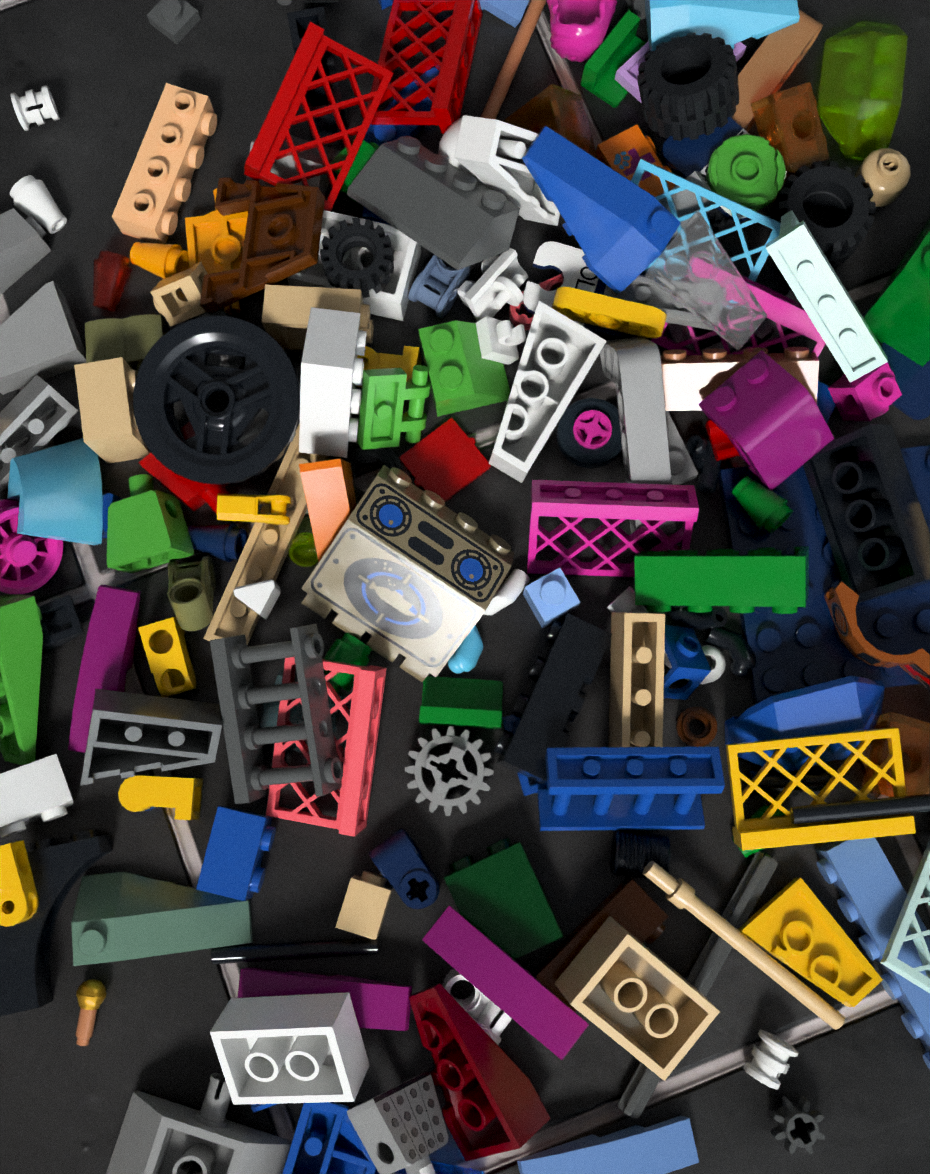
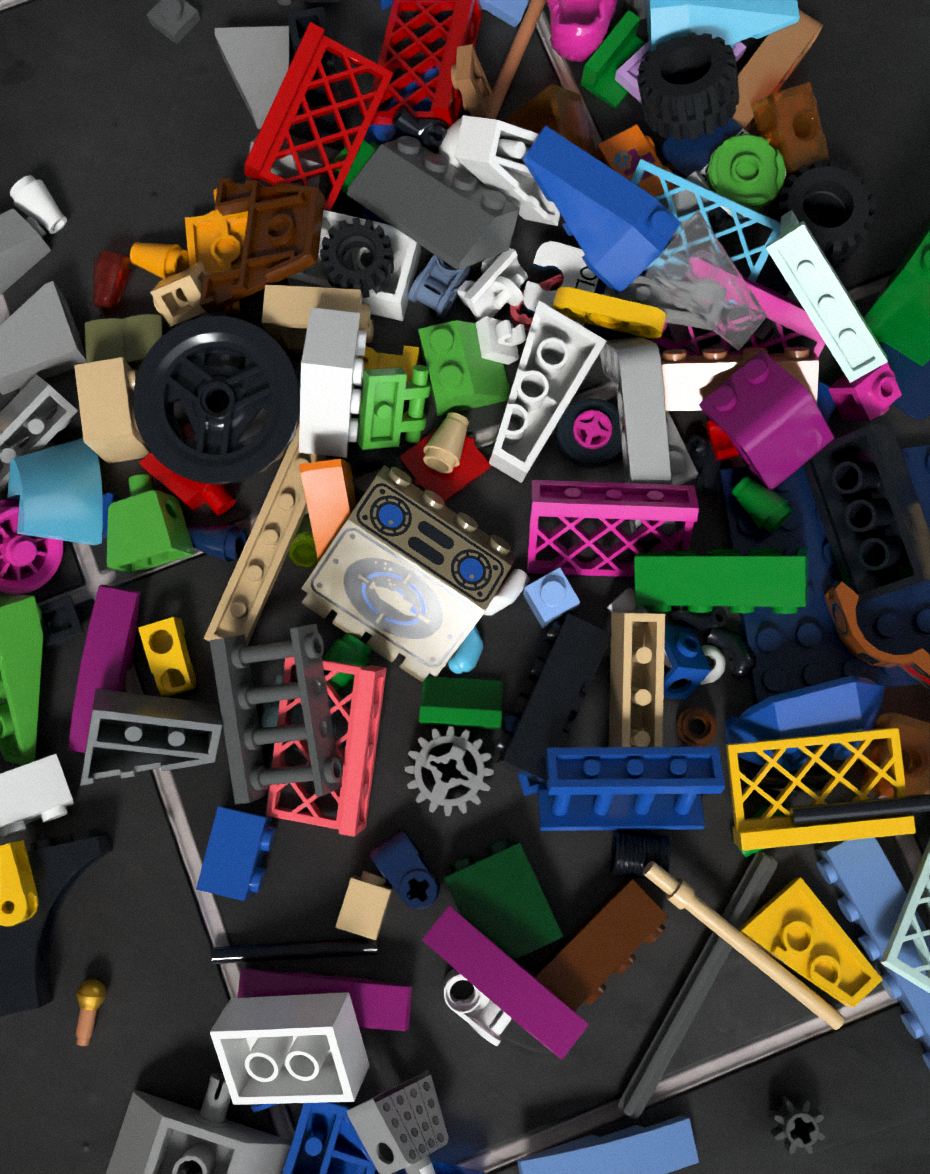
white bush [10,85,60,131] -> none
sand green wedge [71,871,253,966] -> none
light nougat brick [112,83,217,244] -> none
yellow leg [118,775,203,820] -> none
olive piece [167,555,216,631] -> none
yellow bar [217,493,291,525] -> none
white slope [233,579,281,620] -> none
dark red wedge [409,983,551,1161] -> none
tan brick [555,916,720,1081] -> none
white bush [743,1030,799,1090] -> none
clear neon green wedge [817,21,908,160] -> none
tan head [855,148,911,207] -> none
none -> light grey slope [215,26,295,129]
none -> black arm [392,107,448,147]
none -> tan cone [423,412,469,473]
none -> medium nougat plate [451,44,493,119]

